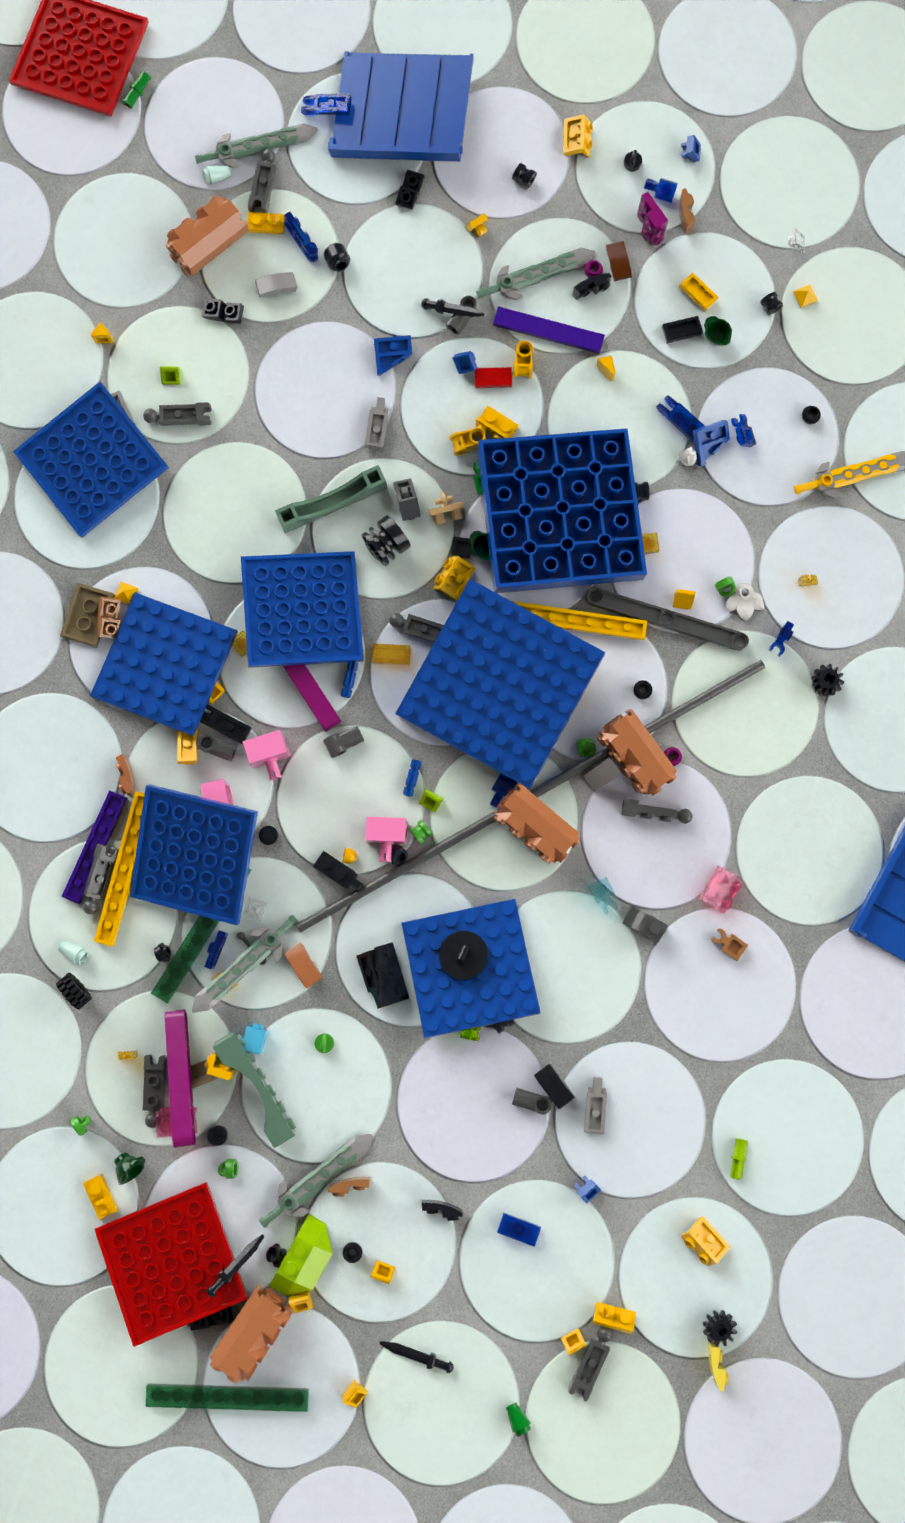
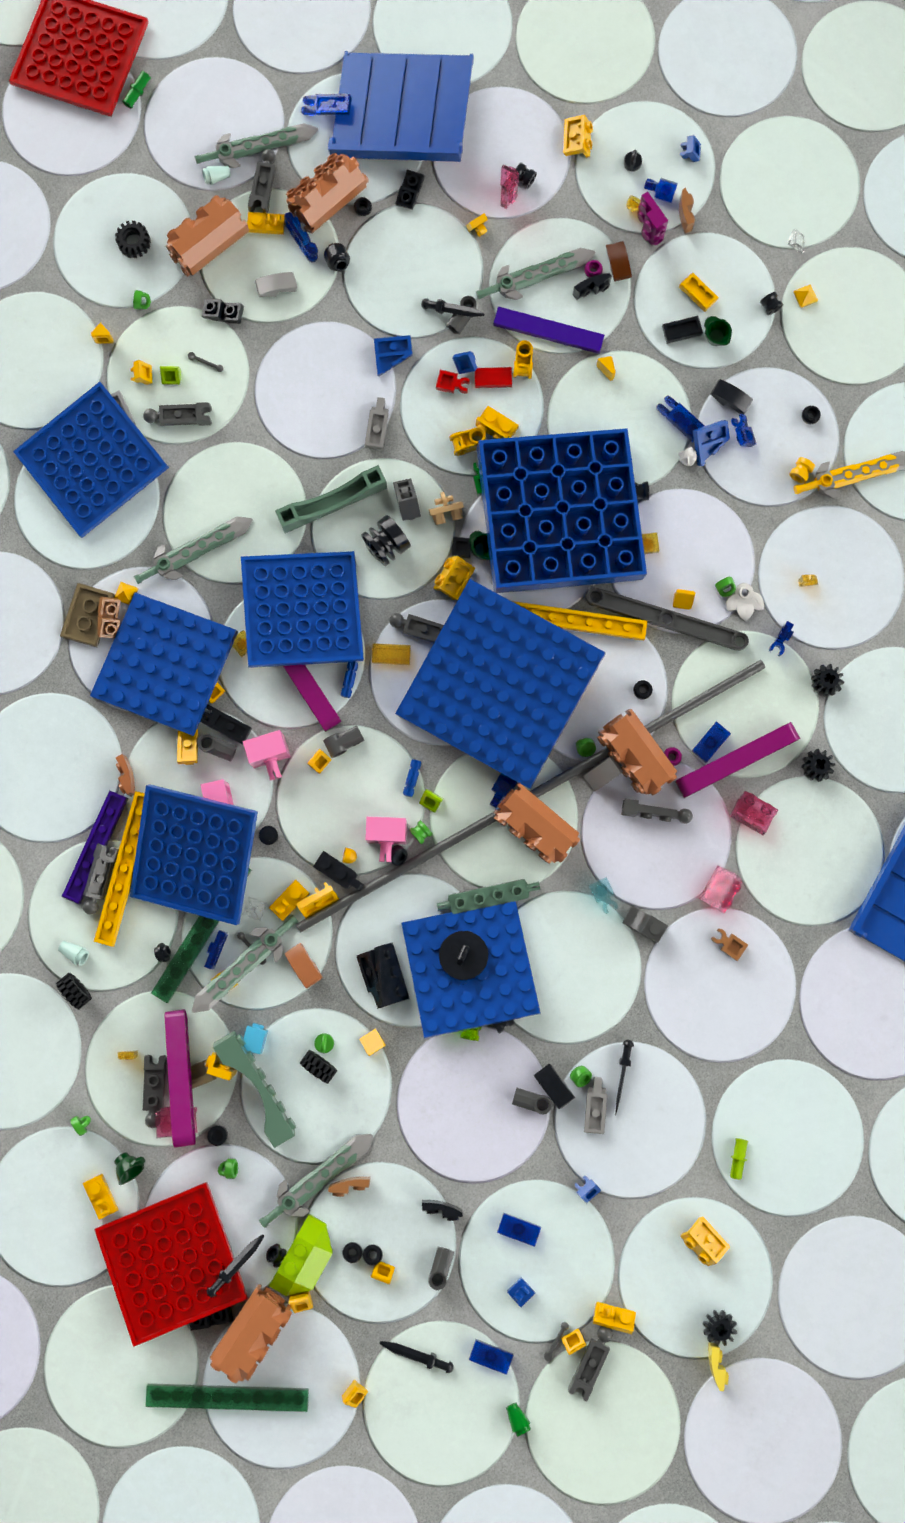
none -> black tyre [115,220,151,258]
none -> yellow tile [130,360,152,385]
none -> bright green tile [133,290,151,310]
none -> sword [134,517,252,584]
none -> dark grey hinge [188,352,223,372]
none -> yellow plate [269,880,310,921]
none -> nougat brick [286,153,369,233]
none -> yellow plate [297,882,339,919]
none -> black tyre [300,1050,338,1084]
none -> yellow slope [307,749,332,774]
none -> black plate [354,197,372,216]
none -> yellow slope [359,1028,386,1056]
none -> black plate [363,1244,383,1266]
none -> dark grey piece [429,1247,454,1290]
none -> red plate [436,370,470,394]
none -> sand green plate [437,879,540,914]
none -> clear blue plate [469,1339,514,1375]
none -> clear pink bracket [500,164,519,209]
none -> blue tile [507,1277,535,1307]
none -> dark grey hinge [544,1322,569,1361]
none -> bright green tile [570,1066,592,1087]
none -> black sword [615,1040,634,1116]
none -> clear yellow hinge [626,195,640,212]
none -> magenta beam [675,722,801,798]
none -> clear blue plate [692,721,731,763]
none -> black slope [710,379,753,415]
none -> clear pink bracket [730,791,778,836]
none -> yellow wheel [789,457,815,484]
none -> black gear [801,749,836,782]

